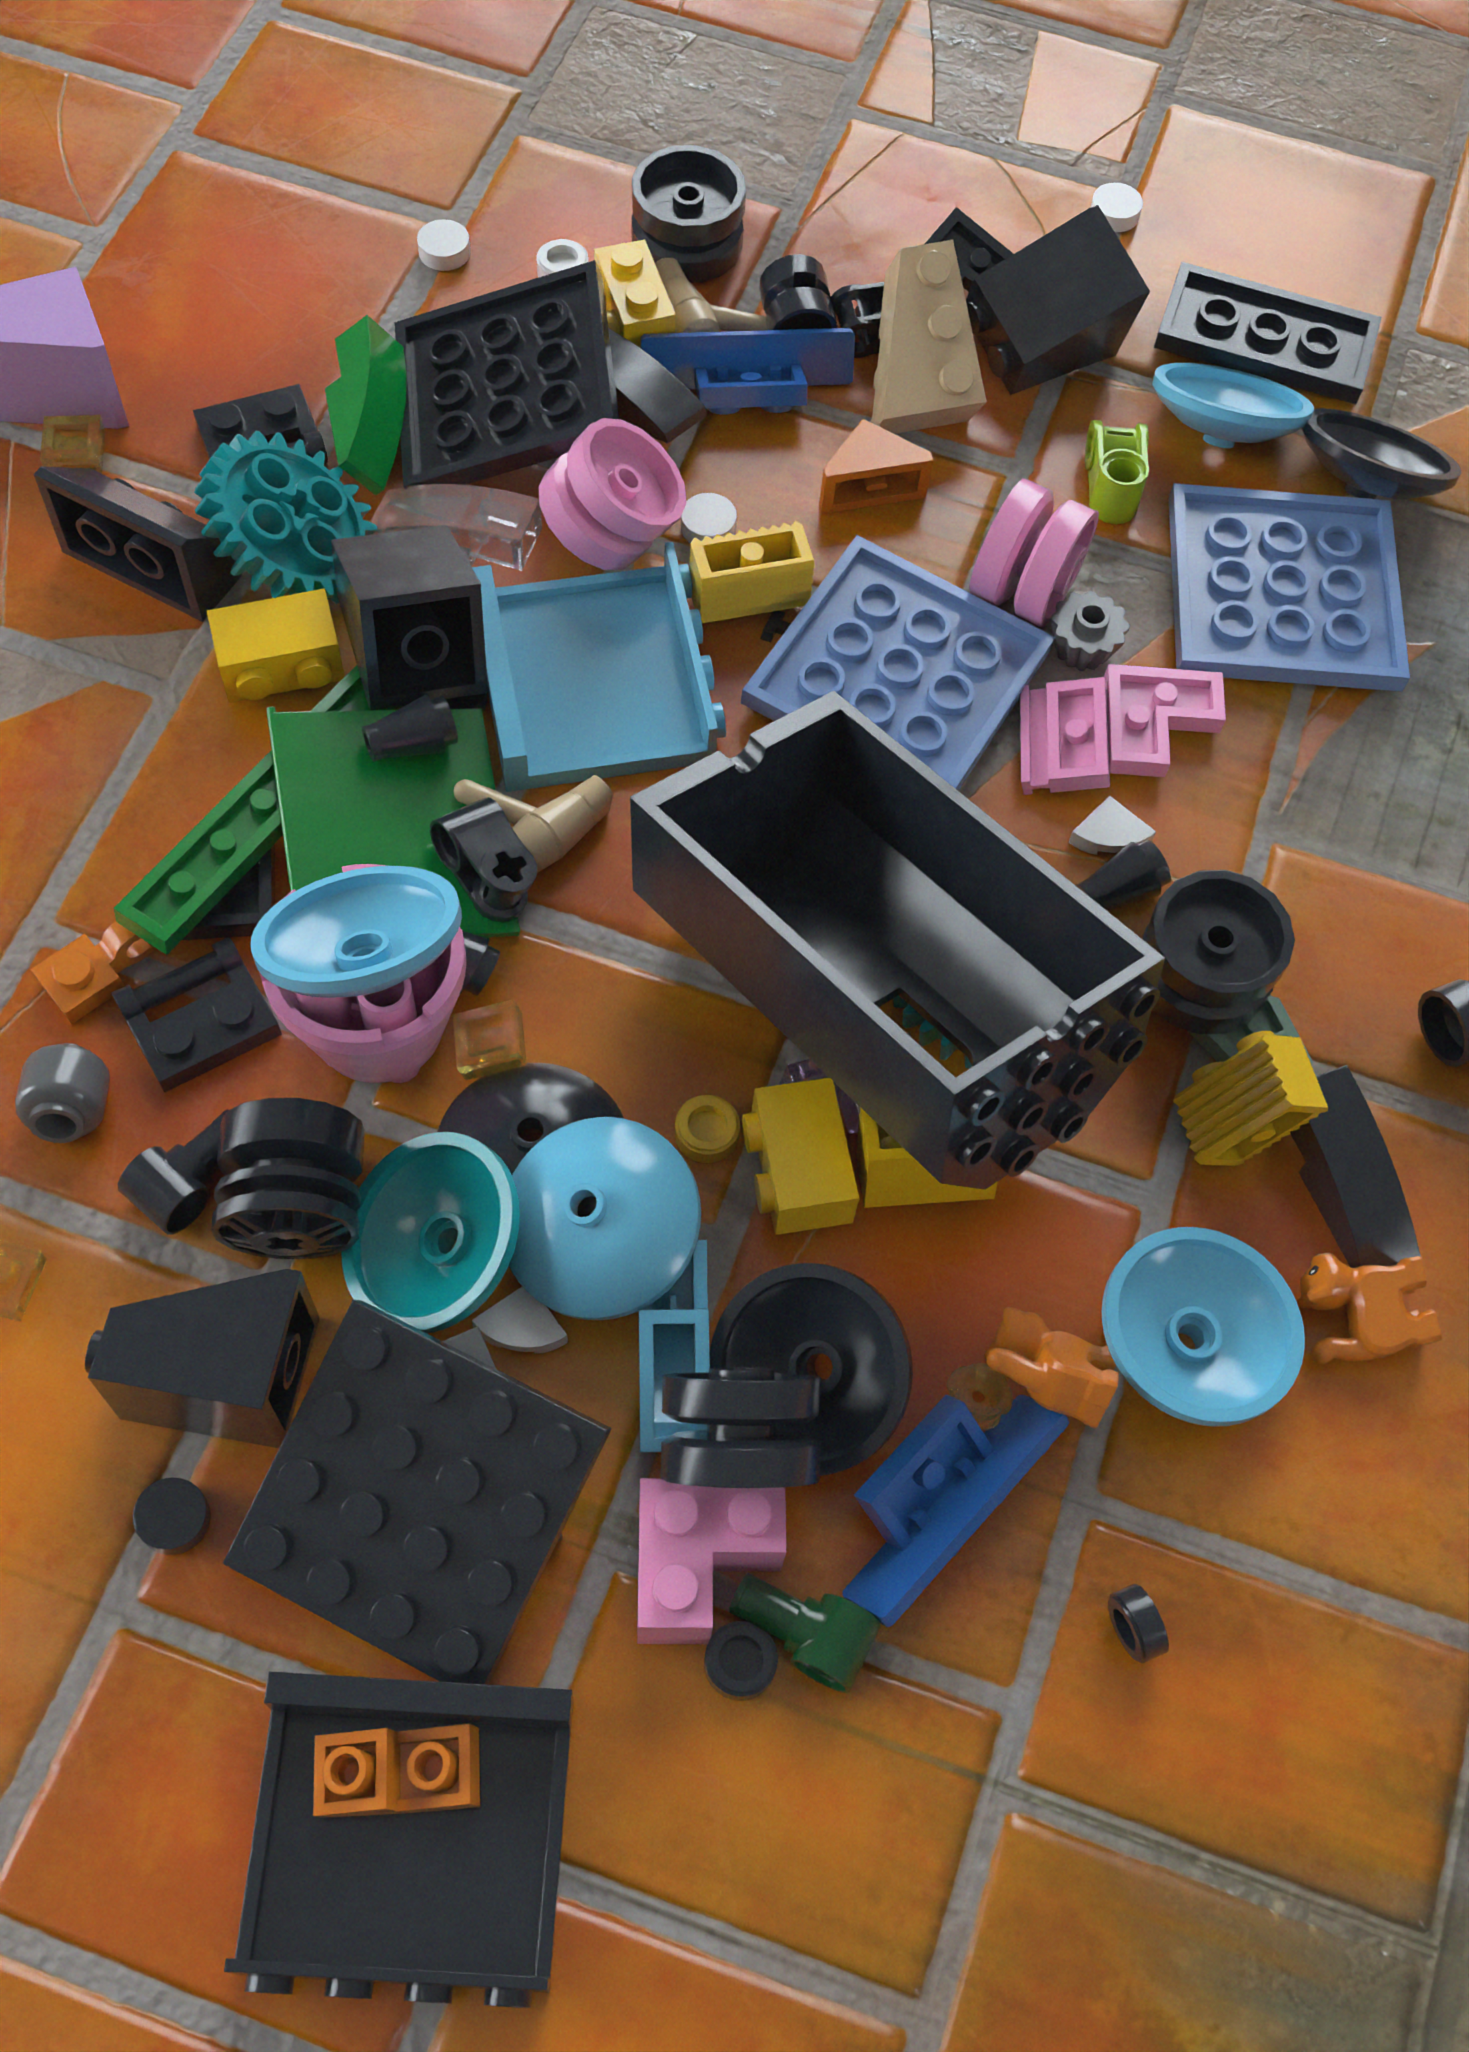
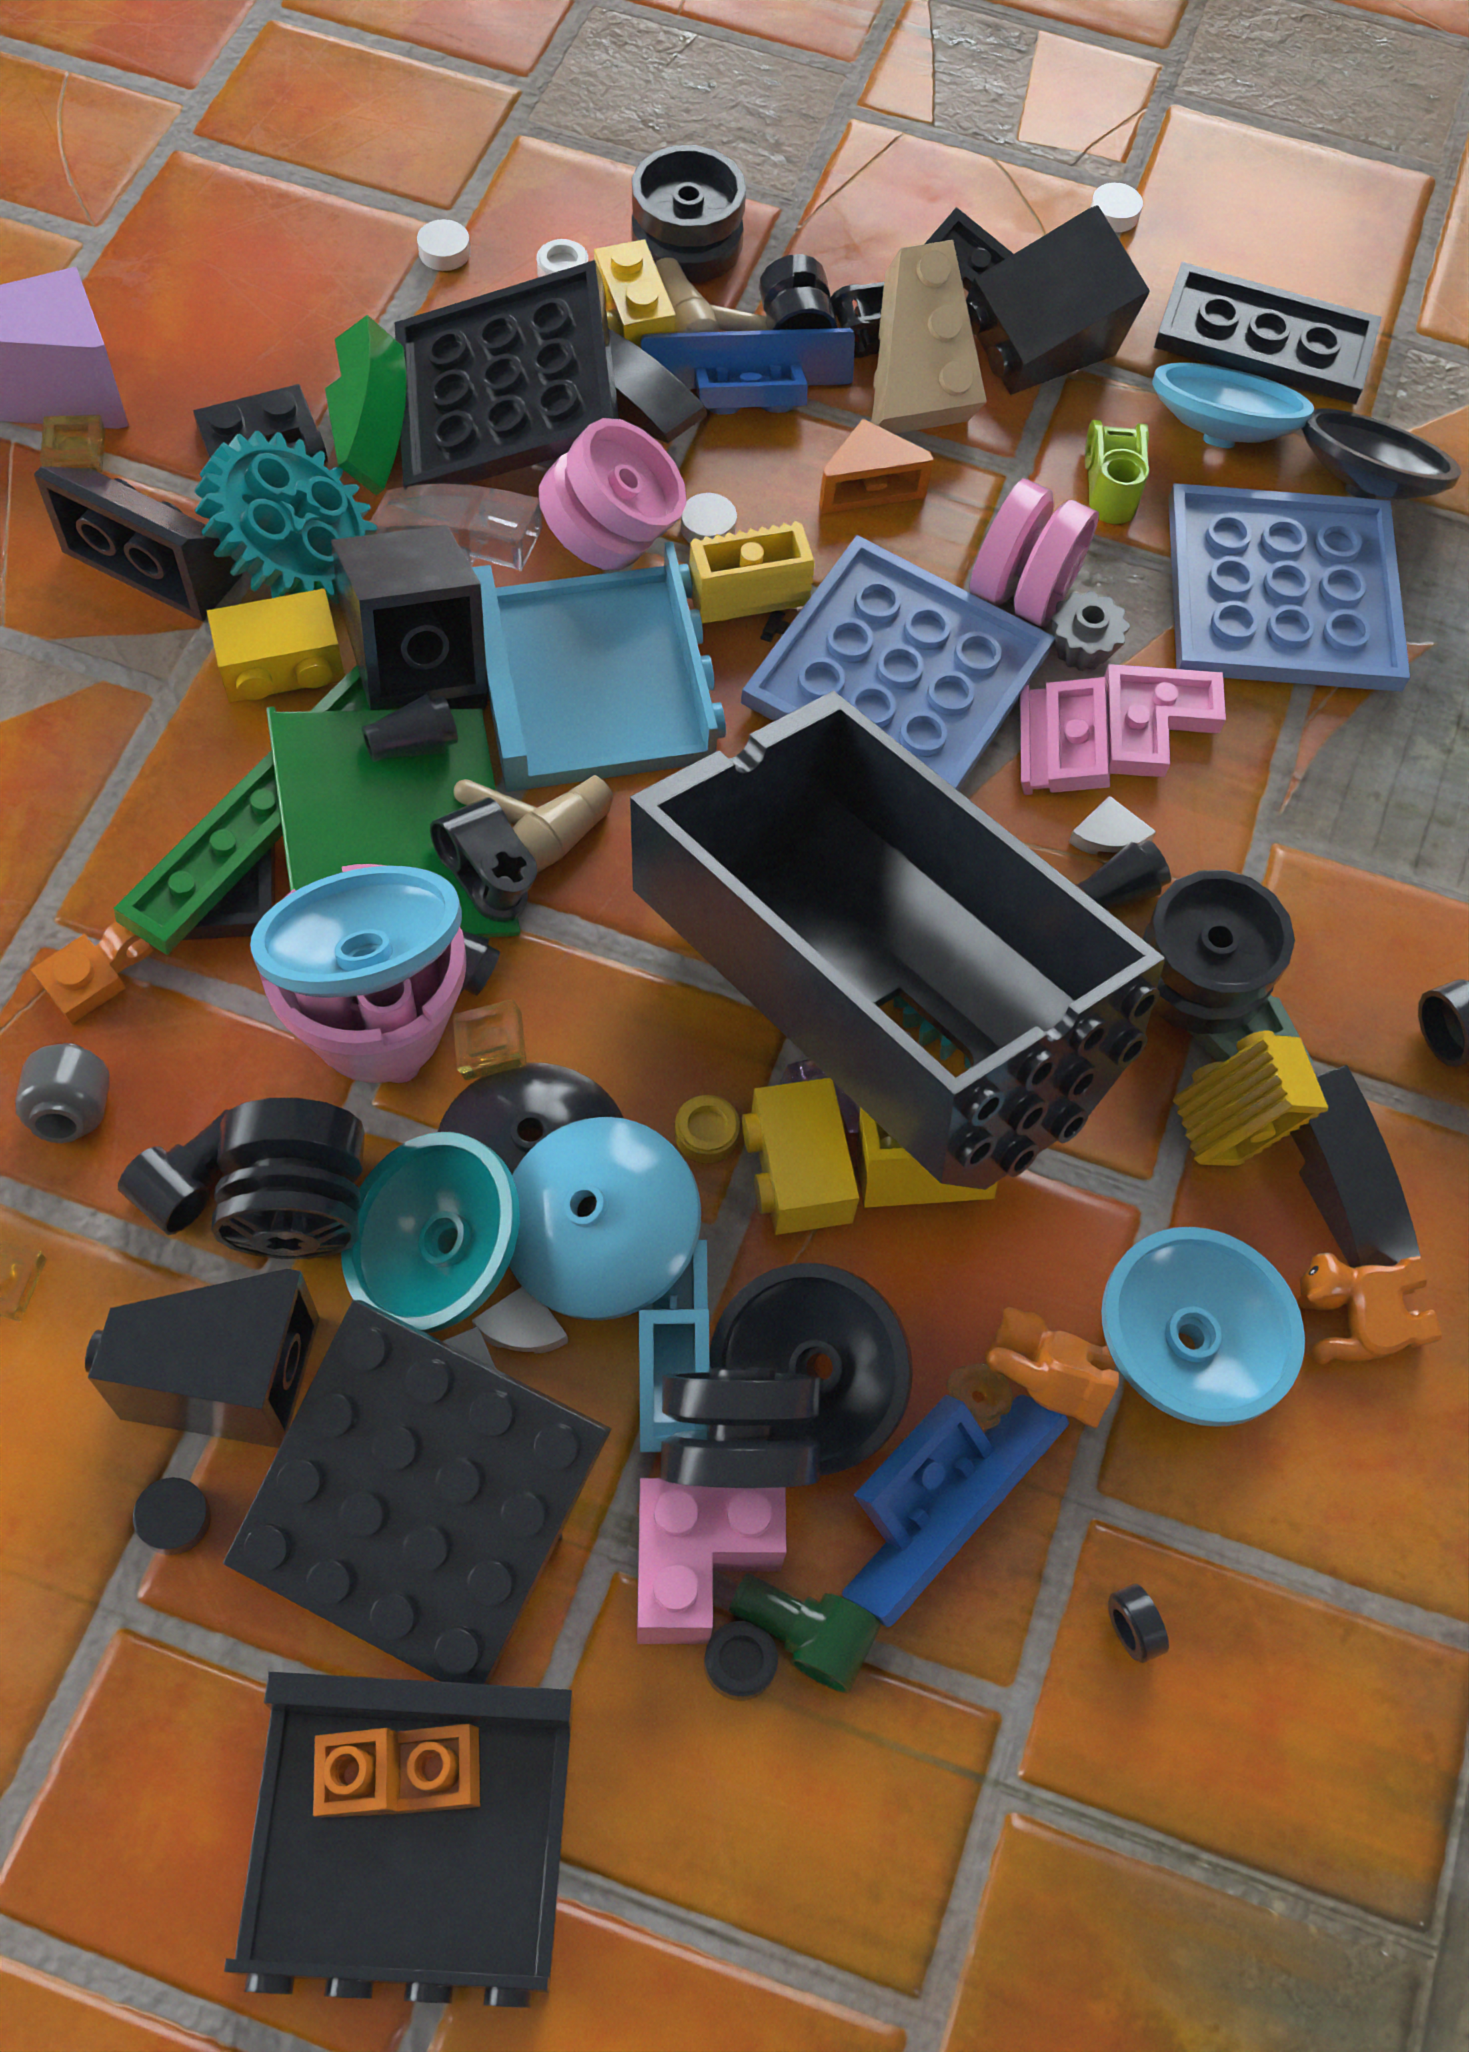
black plate [111,937,282,1093] -> none

